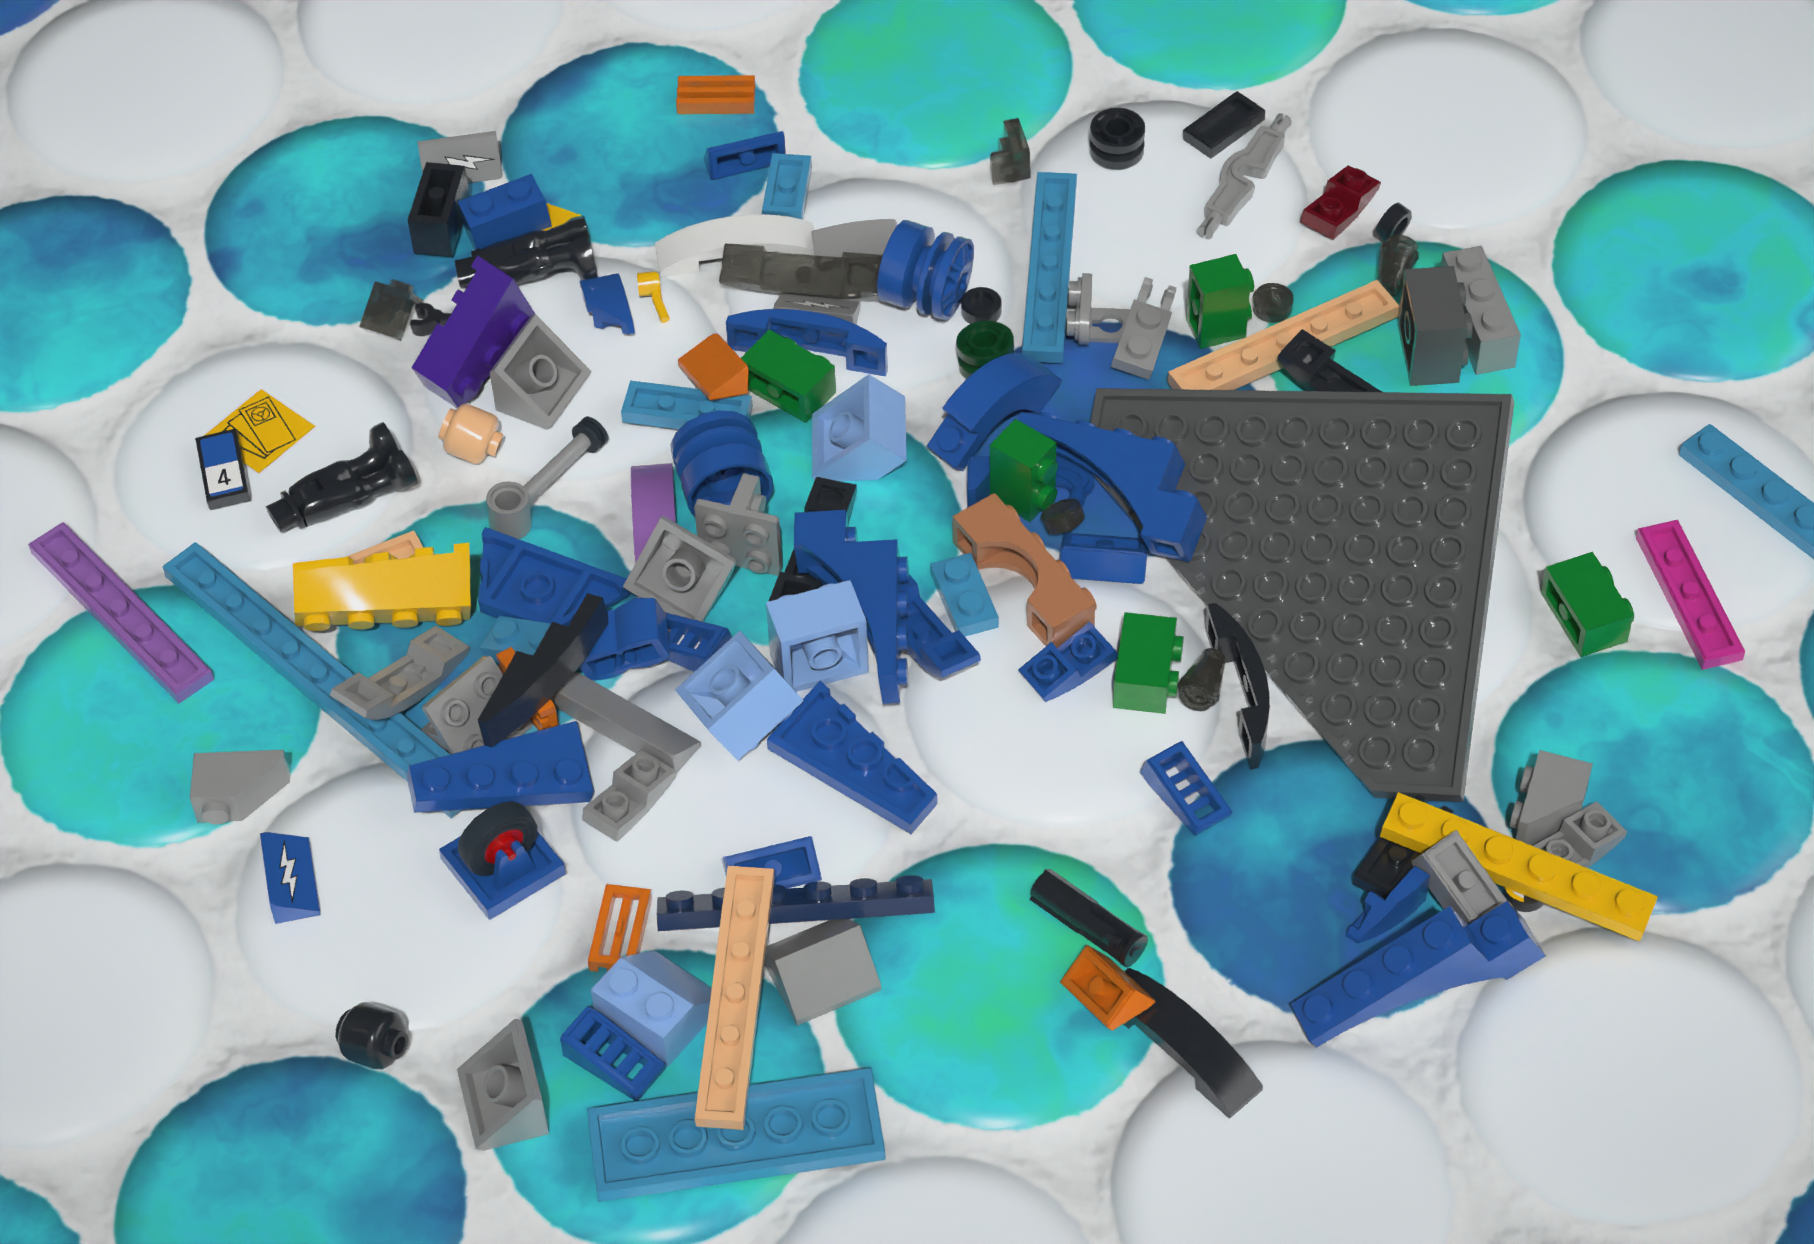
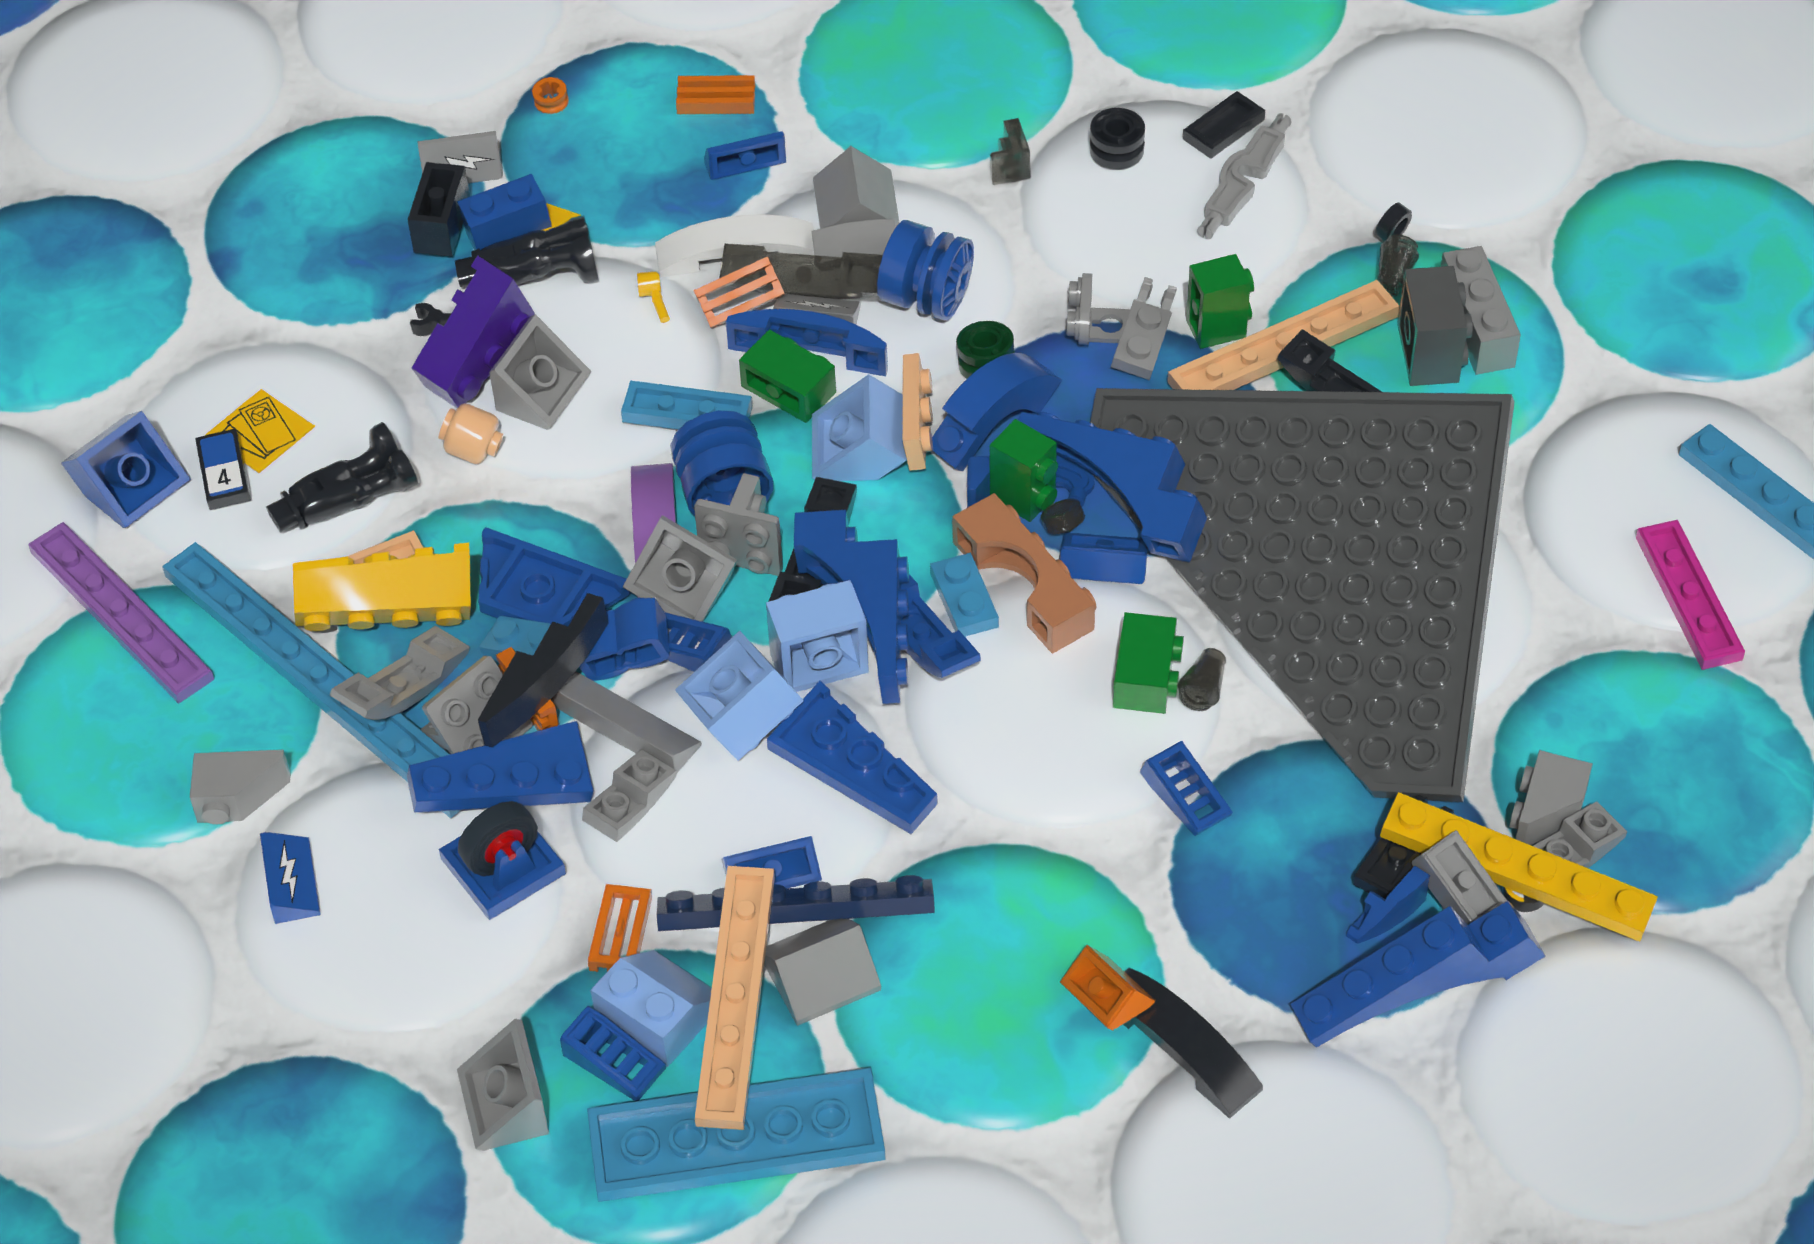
black head [335,1002,408,1070] -> none
clear smoke bracket [359,279,424,341] -> none
light grey piece [486,416,608,539] -> none
blue slope [579,273,635,334] -> none
orange slope [678,333,748,400] -> none
dark azure plate [762,153,812,219] -> none
black tile [961,287,1002,324] -> none
blue slope [1018,621,1118,702] -> none
dark azure plate [1022,172,1077,363] -> none
black piece [1029,869,1148,968] -> none
black slope [1205,603,1270,770] -> none
clear smoke tile [1252,283,1294,323] -> none
dark red slope [1300,165,1381,240] -> none
green brick [1541,551,1634,657] -> none
none -> blue slope [61,411,190,528]
none -> orange bush [532,77,569,114]
none -> orange tile [694,256,786,328]
none -> light grey slope [813,146,900,228]
none -> light nougat plate [902,353,933,471]

